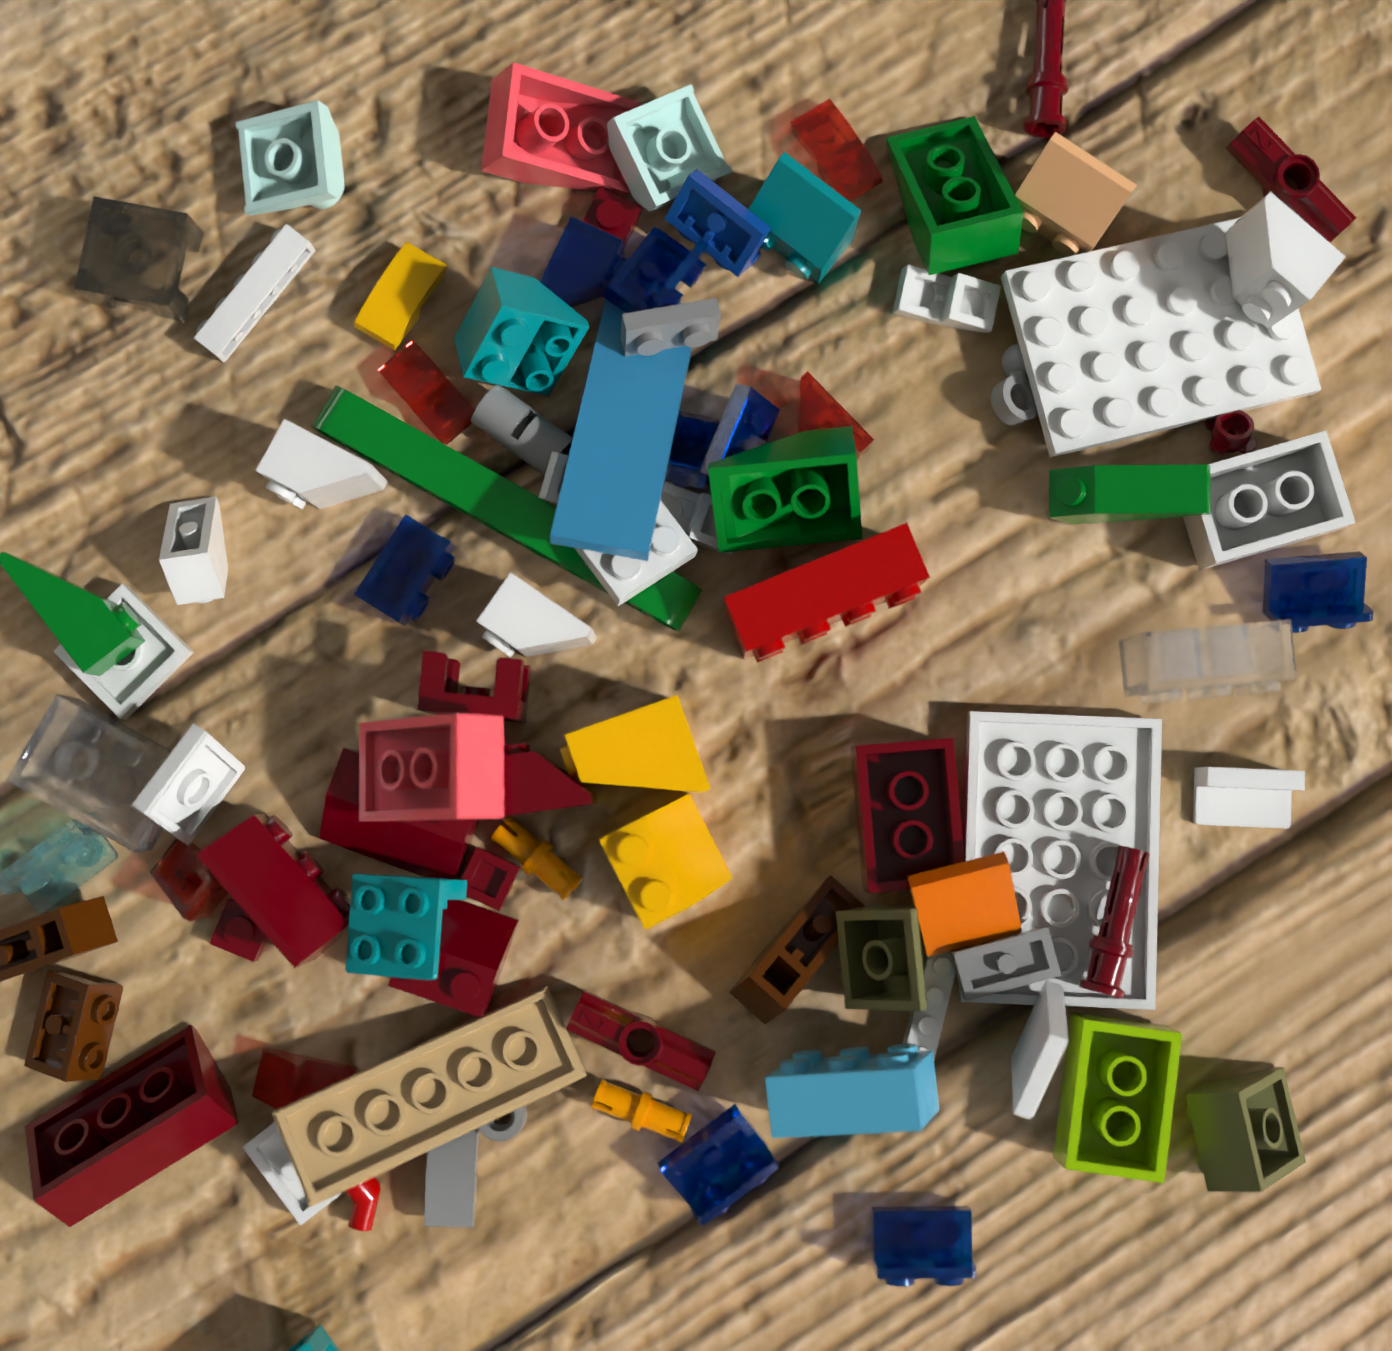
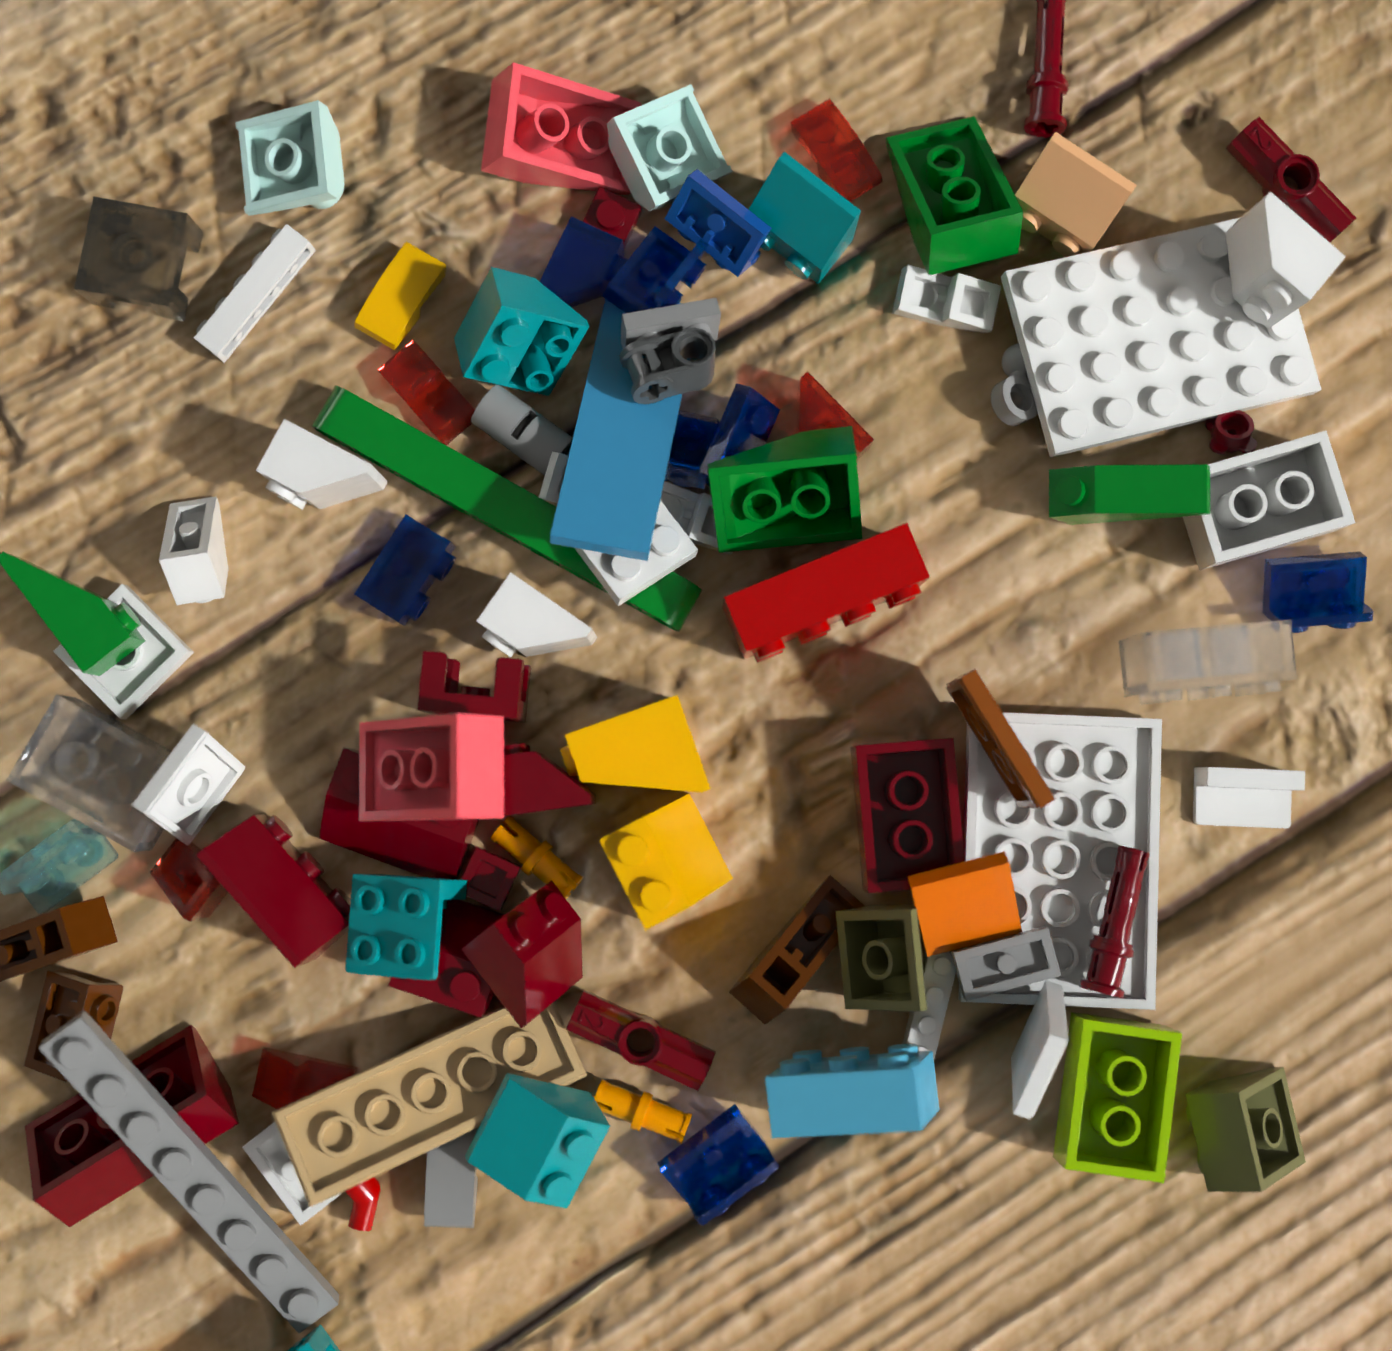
dark red plate [209,898,268,962] -> none
clear blue bracket [872,1206,977,1286] -> none
none -> light grey plate [39,1010,339,1333]
none -> dark red slope [461,880,583,1029]
none -> teal slope [465,1073,610,1208]
none -> dark grey piece [619,328,715,404]
none -> dark orange tile [945,669,1056,809]

